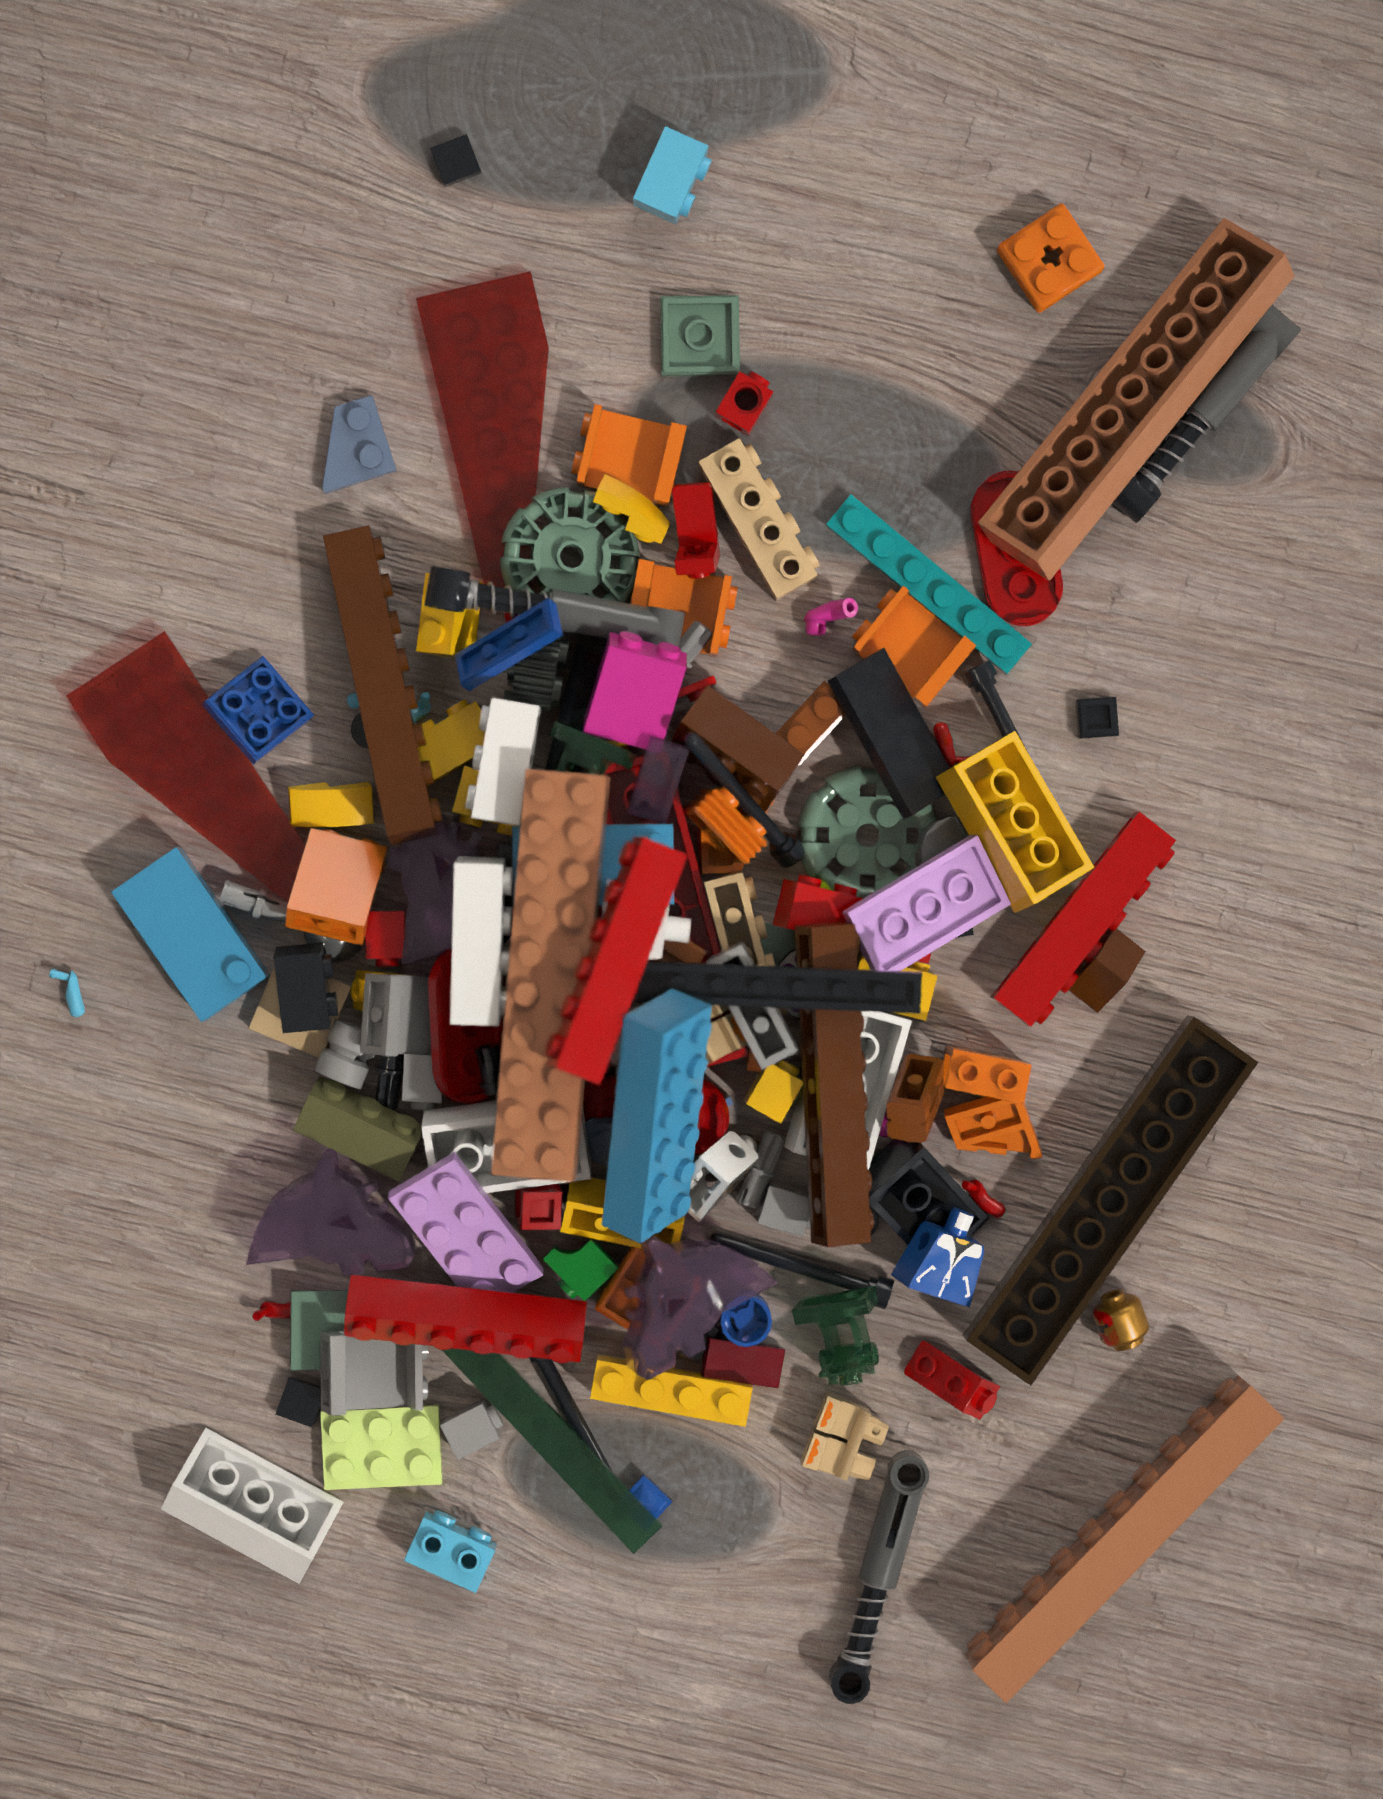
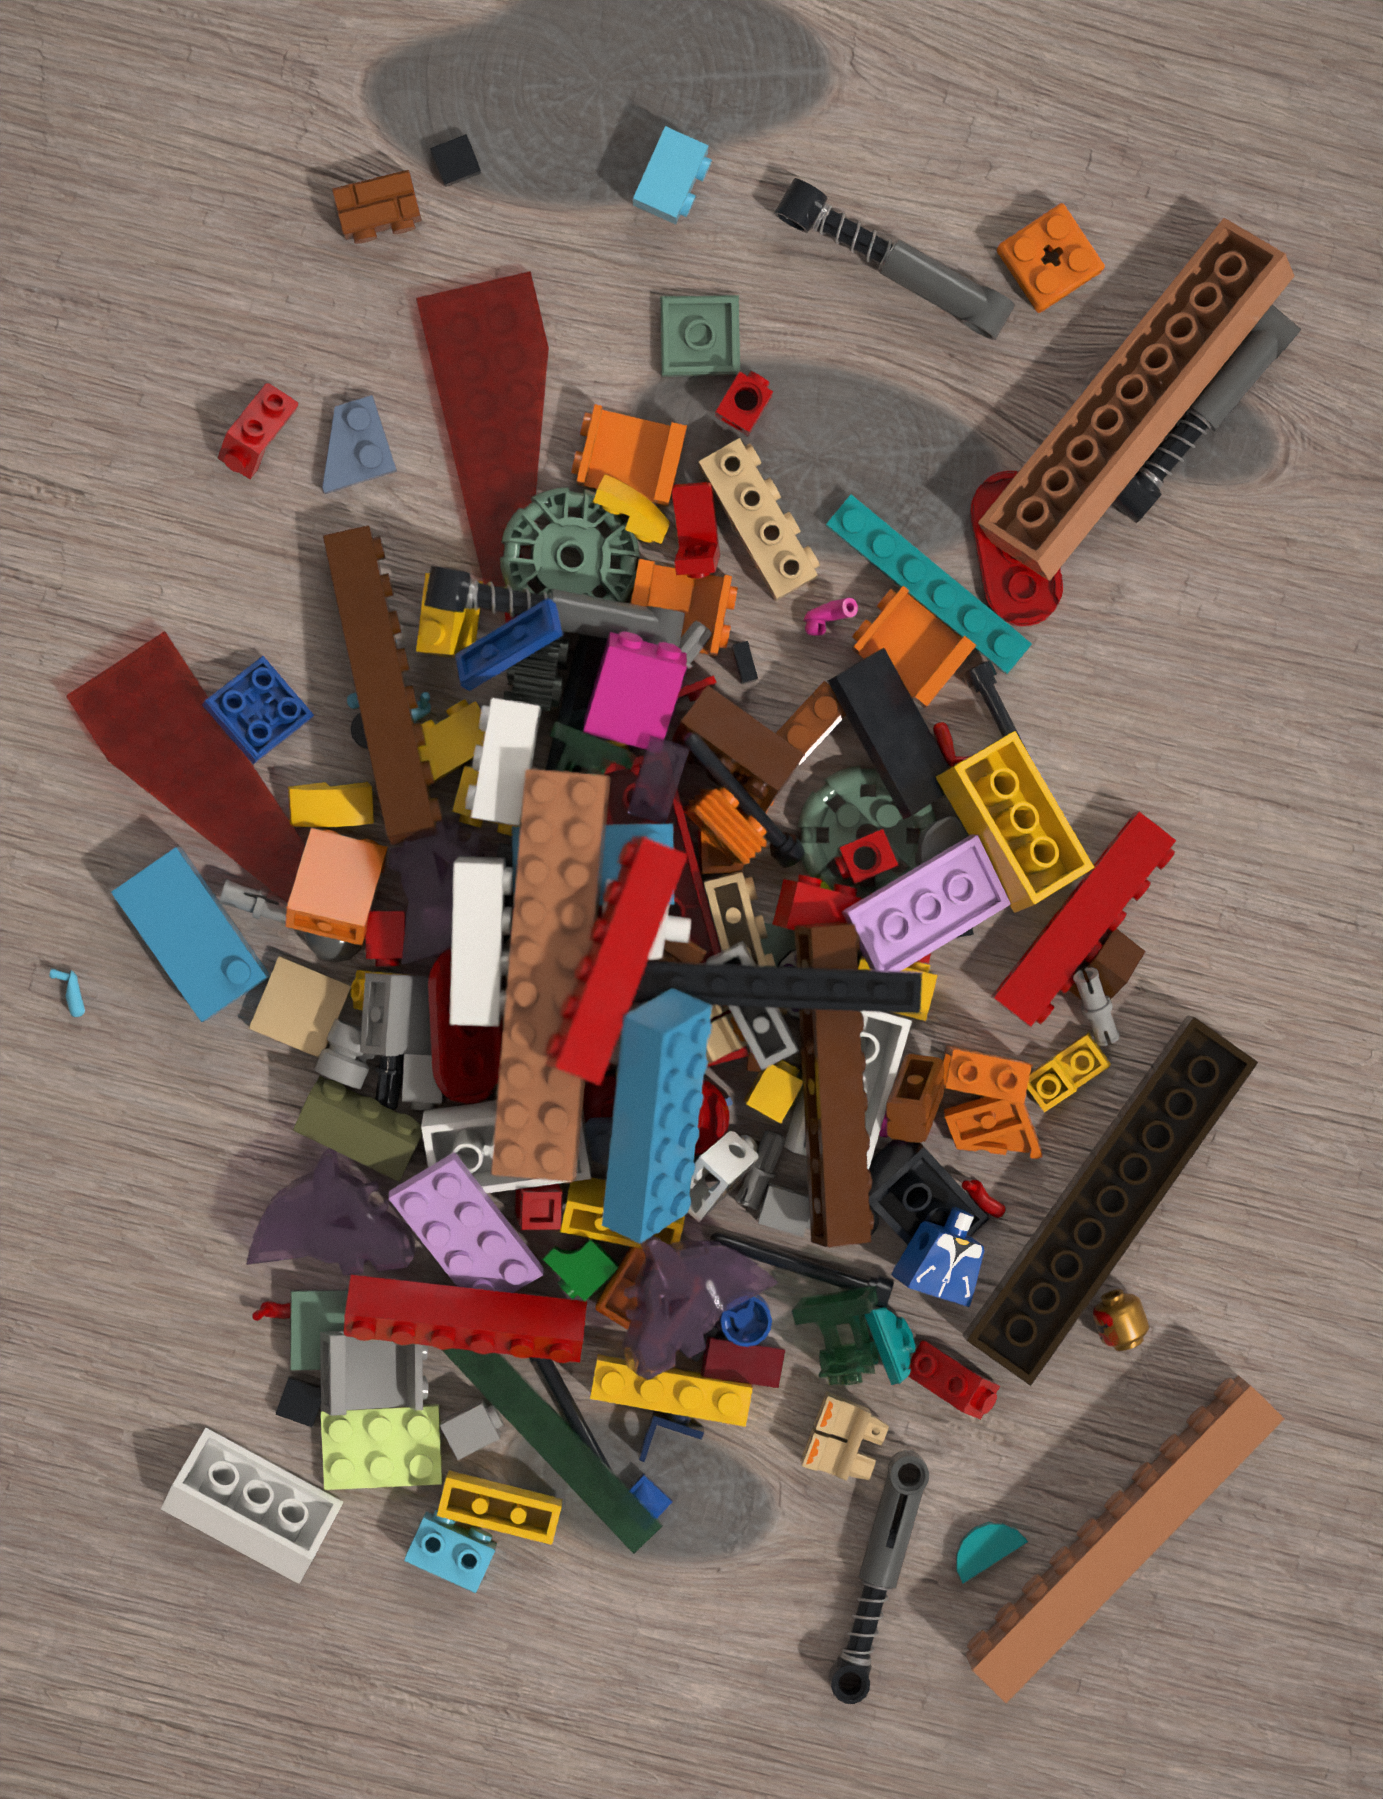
black brick [273,943,338,1033] -> none
black pin [474,1043,501,1095] -> none
black tile [1076,697,1119,739] -> none
none -> red bracket [217,383,299,479]
none -> dark orange brick [332,170,422,244]
none -> yellow brick [437,1470,563,1545]
none -> dark blue bracket [639,1411,704,1462]
none -> black tile [732,641,758,685]
none -> piece [774,178,1015,340]
none -> red brick [834,829,898,884]
none -> teal tile [863,1308,916,1385]
none -> teal tile [956,1522,1028,1584]
none -> yellow slope [1027,1032,1111,1113]
none -> light grey pin [1073,968,1120,1046]

